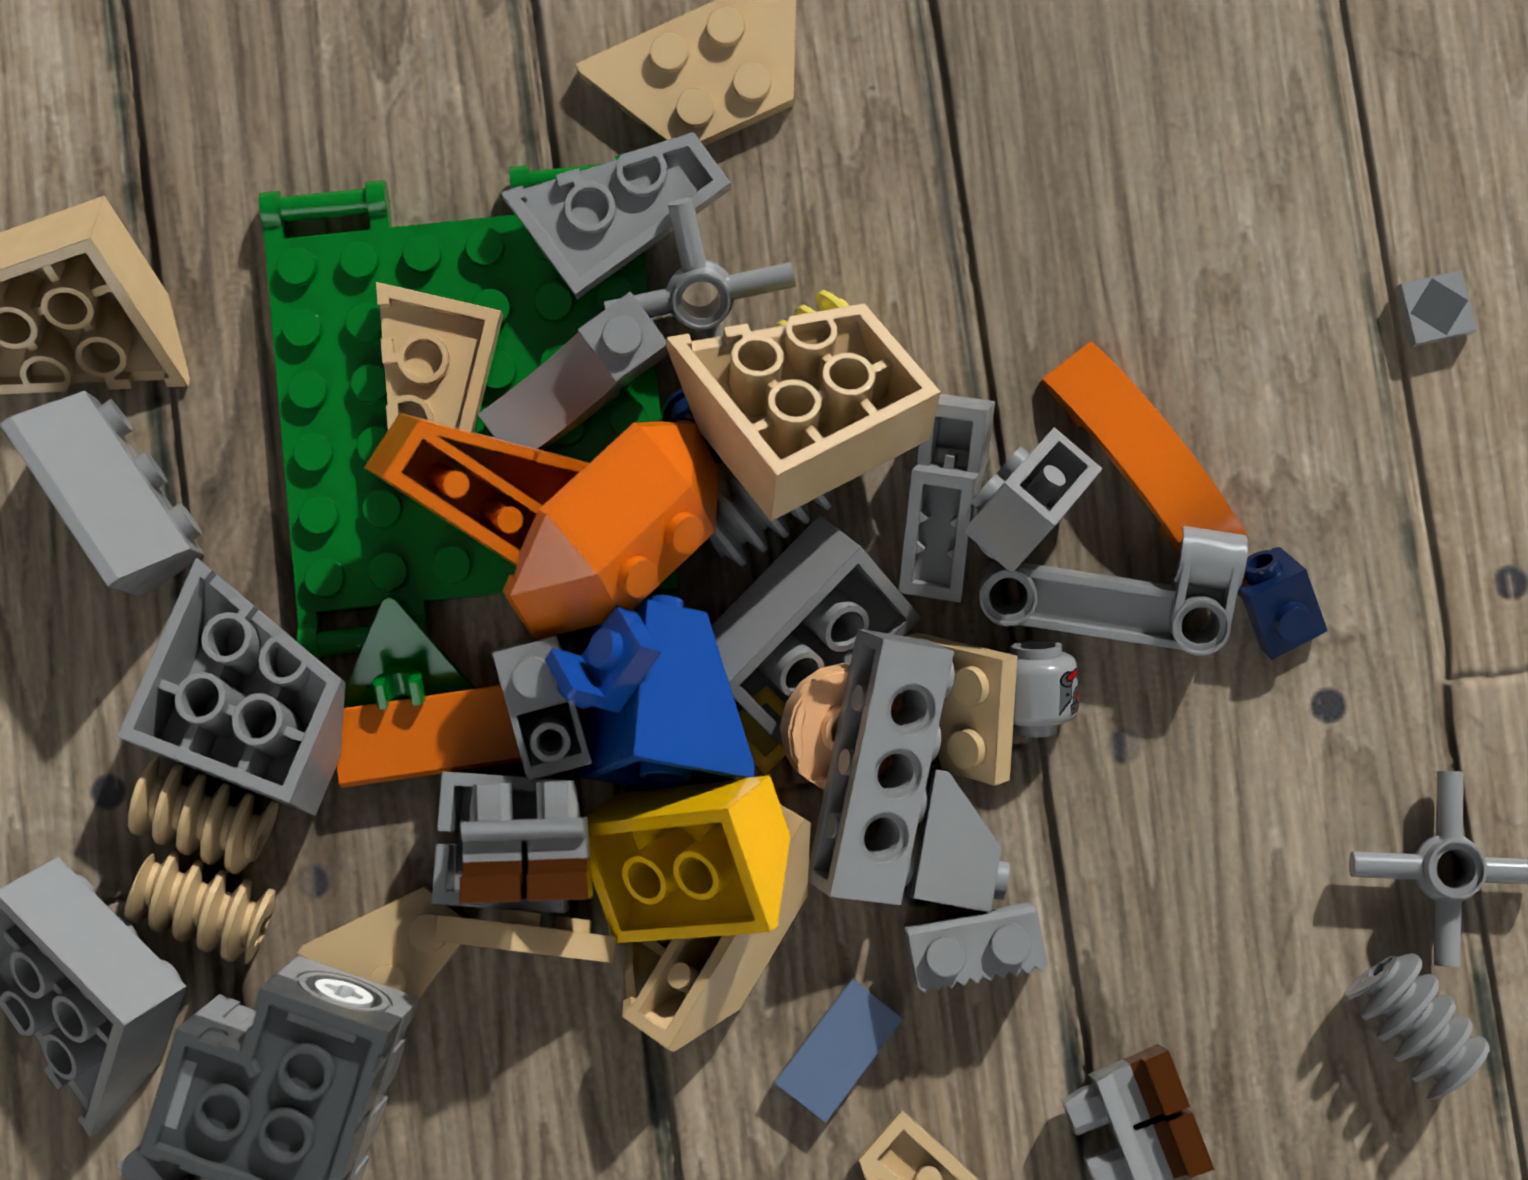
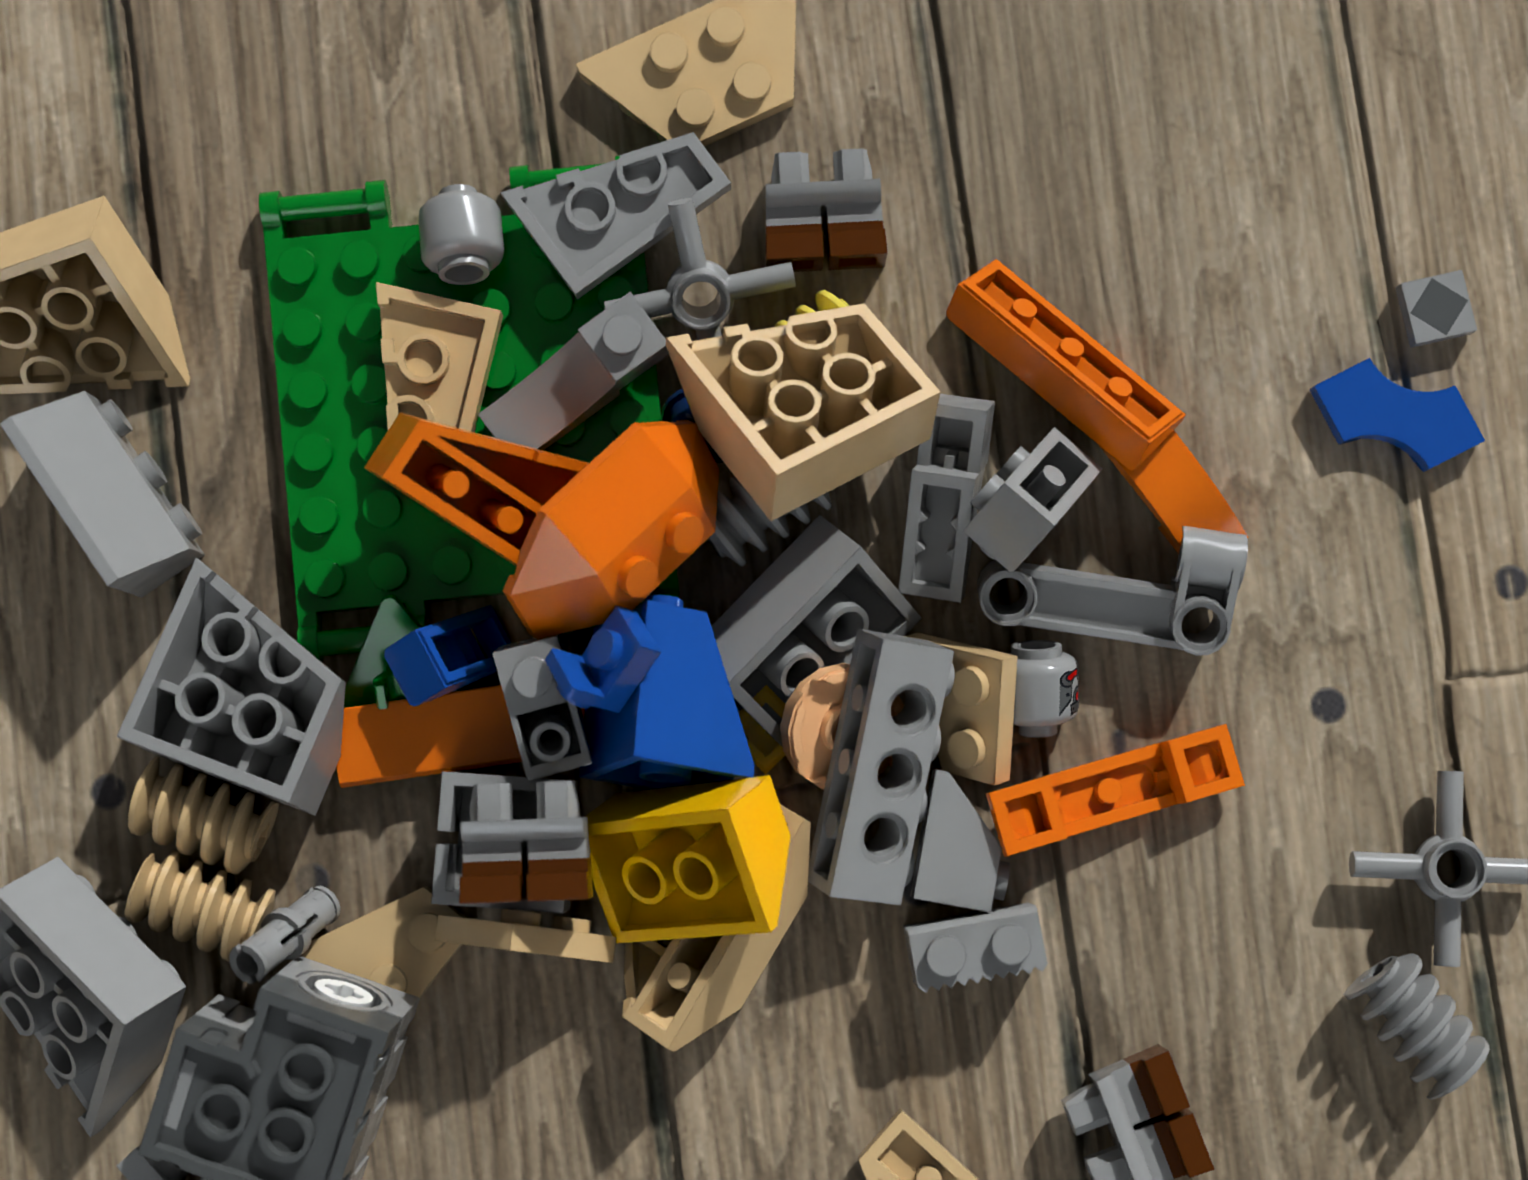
sand blue tile [774,977,904,1123] -> none
dark blue bracket [1237,547,1328,660] -> none
none -> light grey pin [229,885,341,984]
none -> blue slope [384,605,512,706]
none -> light grey head [418,184,504,285]
none -> hips [766,148,887,272]
none -> orange slope [946,259,1186,471]
none -> orange slope [986,724,1245,857]
none -> blue tile [1309,358,1485,472]

